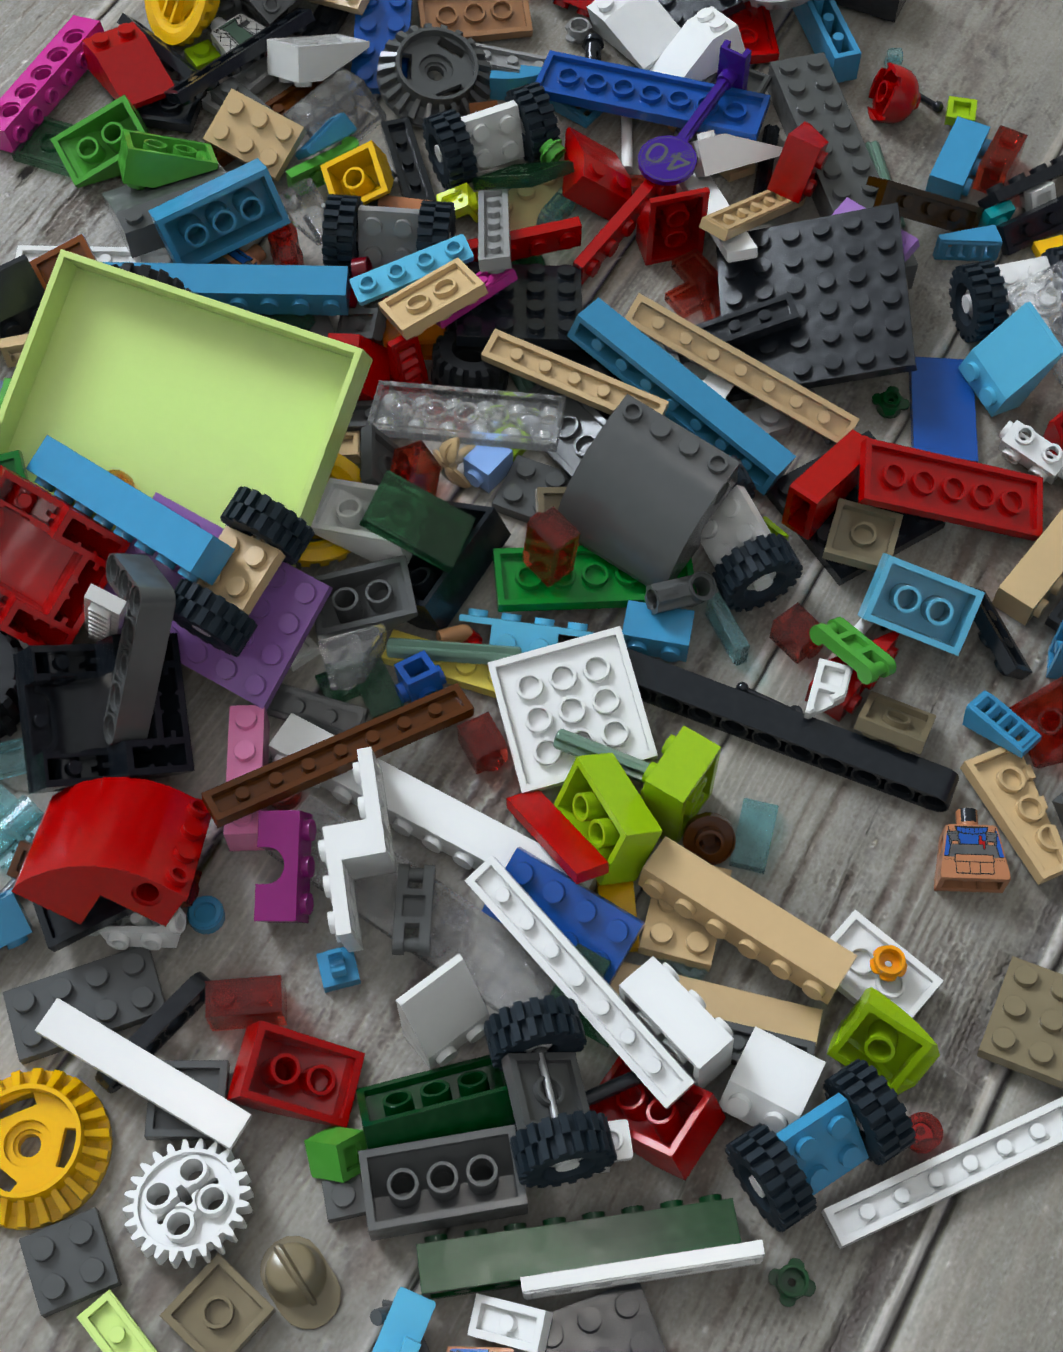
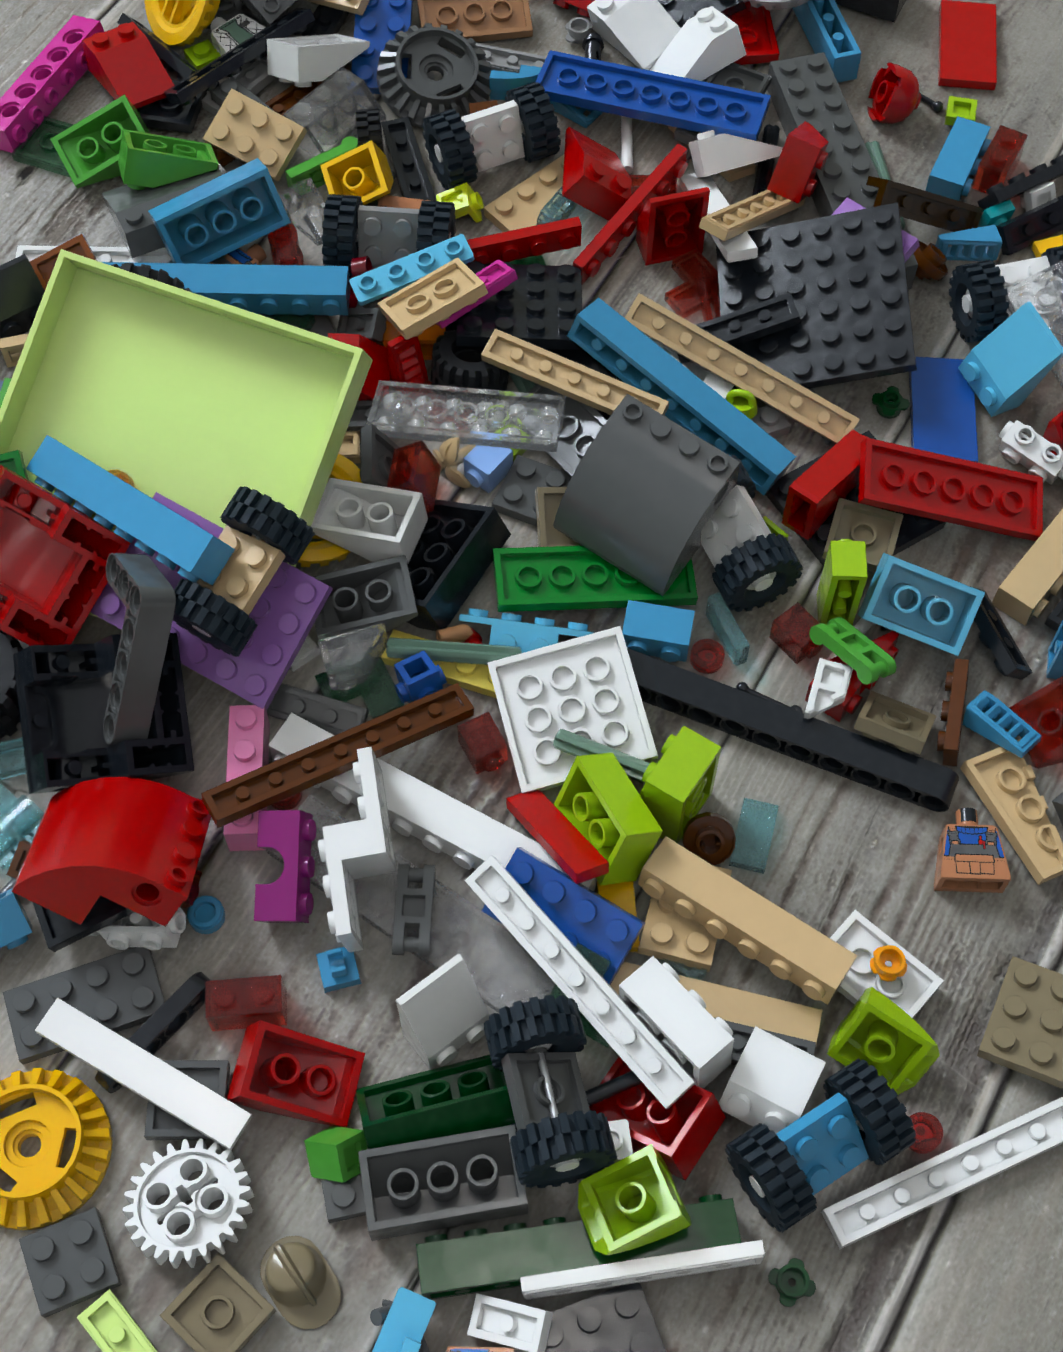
white plate [84,583,127,642] -> none
dark azure slope [295,112,357,160] -> none
clear green tile [359,470,476,573] -> none
clear green tile [472,160,575,190] -> none
light grey plate [478,187,512,274] -> none
clear red brick [522,506,580,587] -> none
bright green plate [539,139,566,167] -> none
dark purple piece [638,39,752,186] -> none
dark grey piece [644,571,717,615] -> none
clear light blue hand [884,48,903,68] -> none
none -> black tyre [355,108,384,153]
none -> lime slope [578,1144,691,1255]
none -> clear red tile [690,639,725,674]
none -> lime tile [726,389,758,419]
none -> lime brick [816,539,868,625]
none -> reddish brown plate [913,241,948,281]
none -> reddish brown plate [937,658,969,767]
none -> red tile [938,0,997,90]

